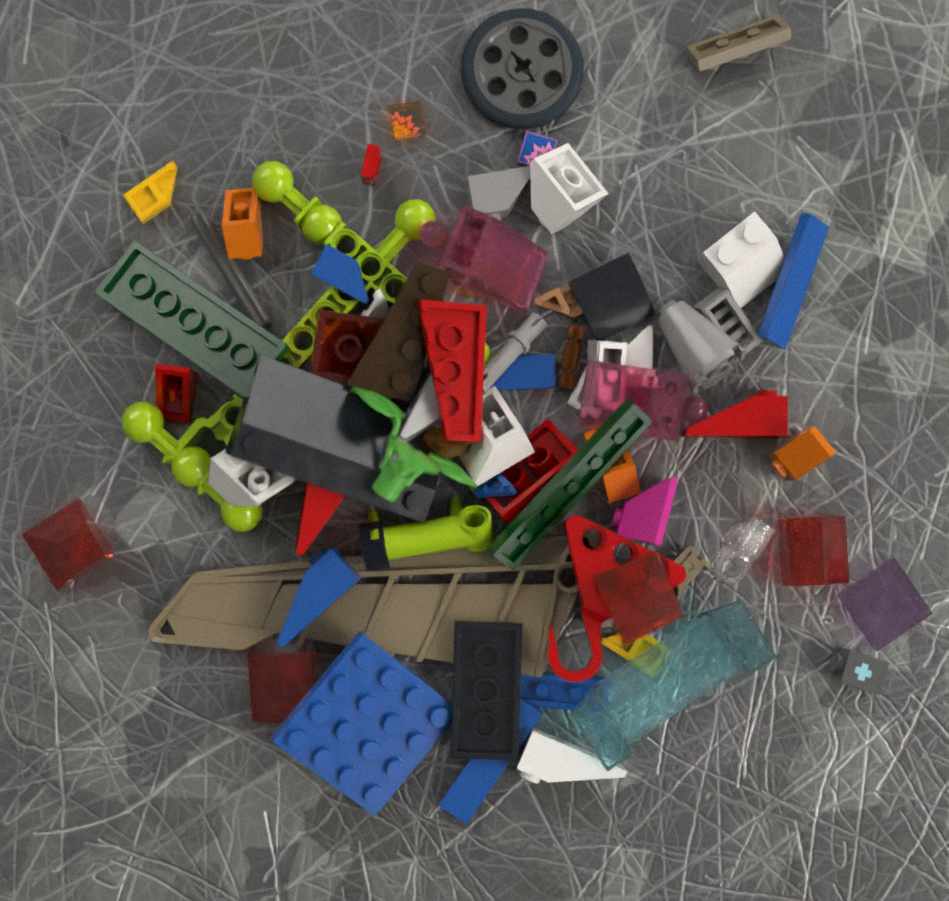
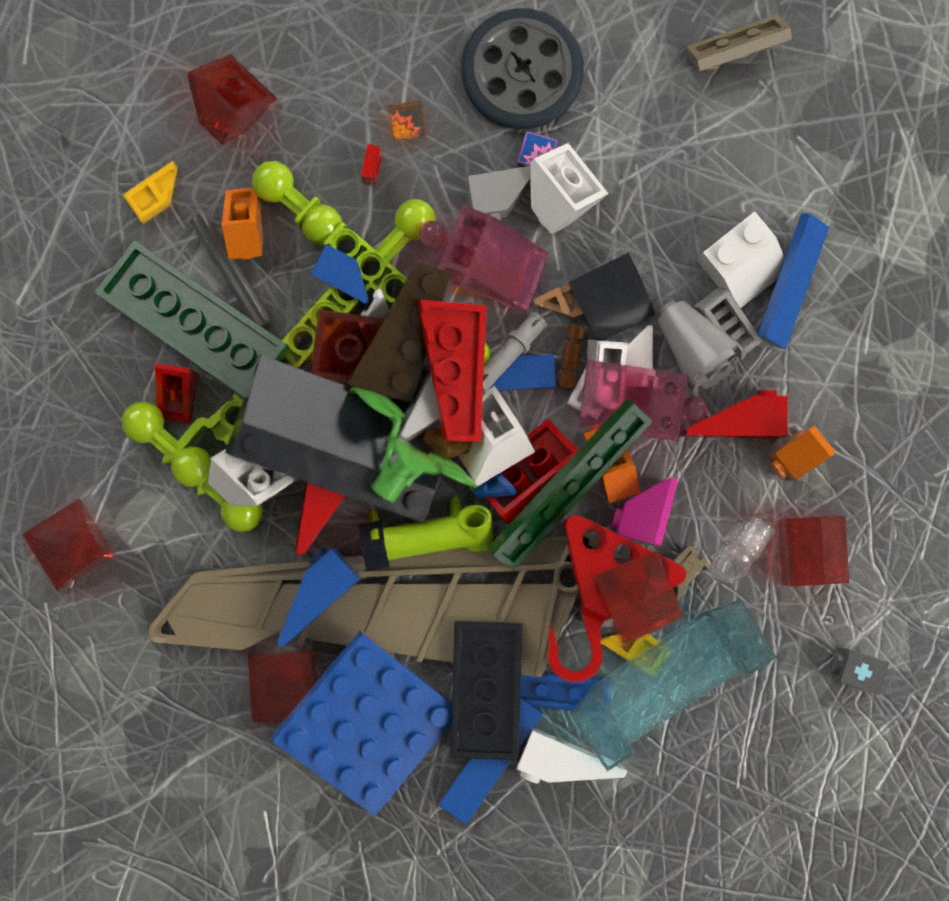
clear purple tile [837,558,933,651] -> none
none -> clear red slope [187,54,277,145]

